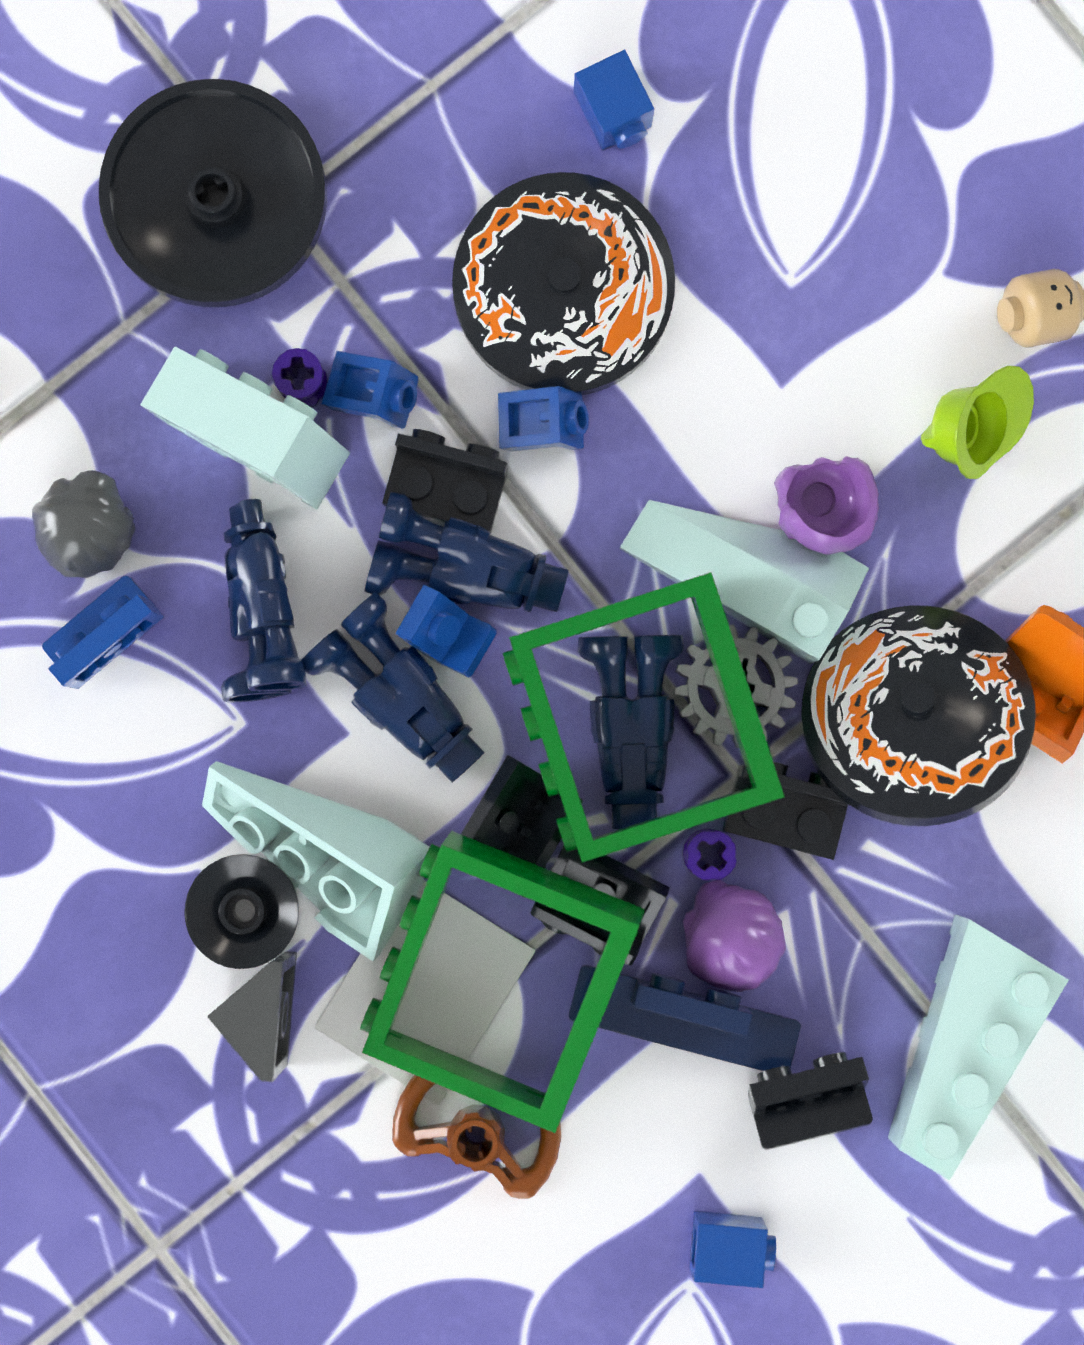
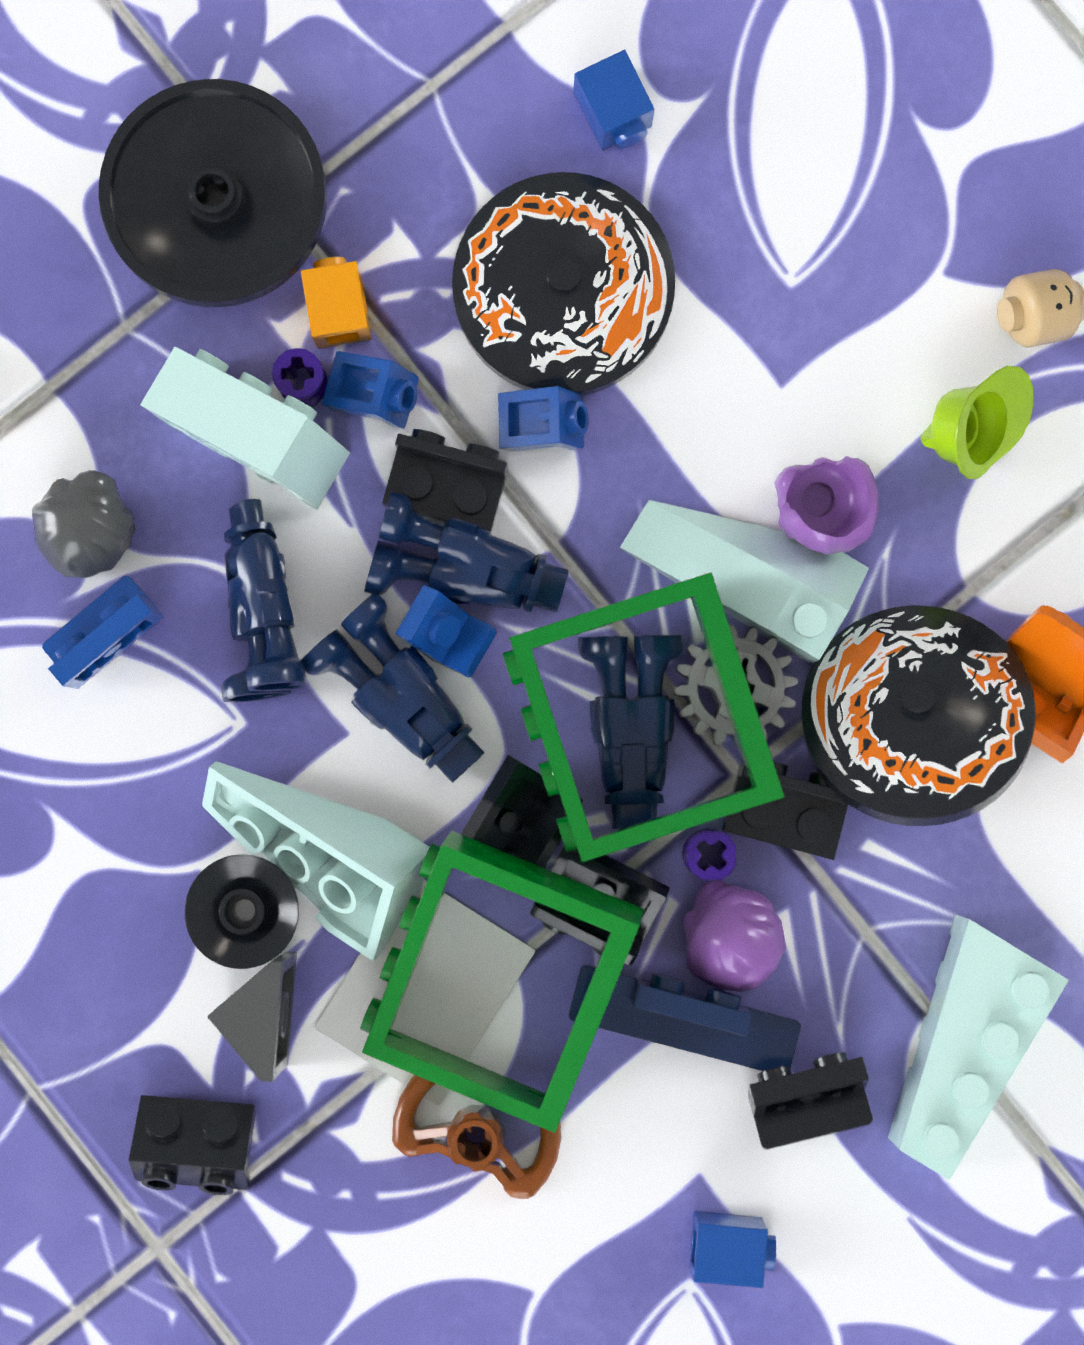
none -> black bracket [128,1095,256,1195]
none -> light orange brick [301,257,373,349]

